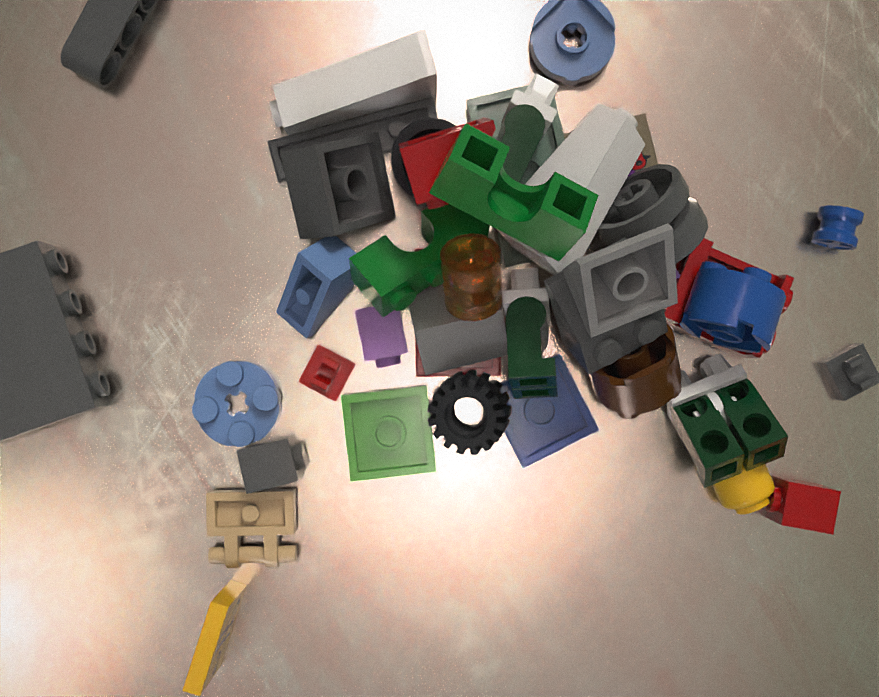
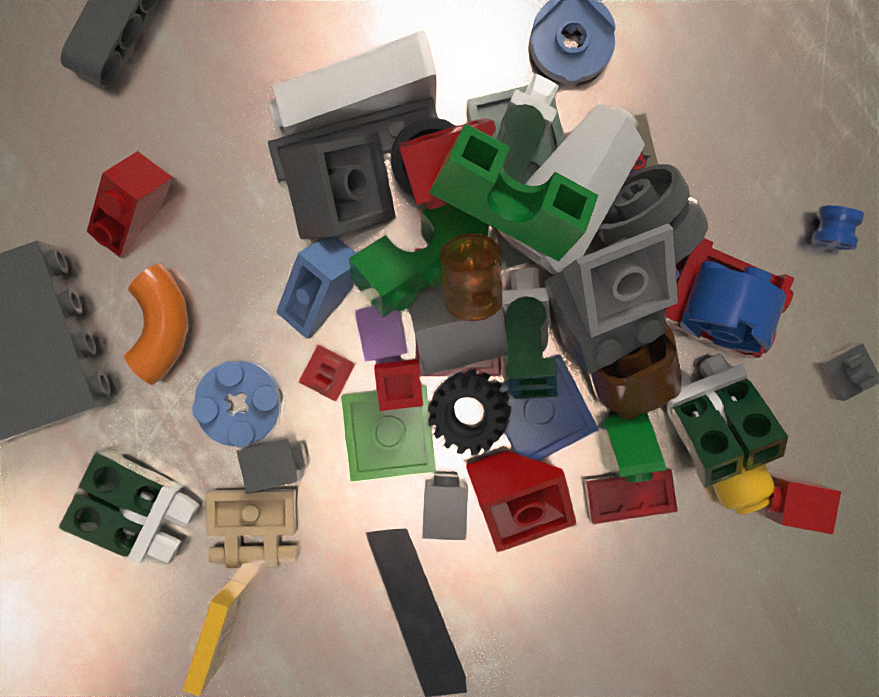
none -> dark green hips [58,447,200,565]
none -> red slope [86,151,173,258]
none -> orange cylinder [124,263,189,386]
none -> black sticker [365,528,467,697]
none -> red tile [374,359,423,411]
none -> brick [422,473,469,541]
none -> red slope [465,450,577,553]
none -> red plate [584,467,678,524]
none -> green slope [596,413,666,483]

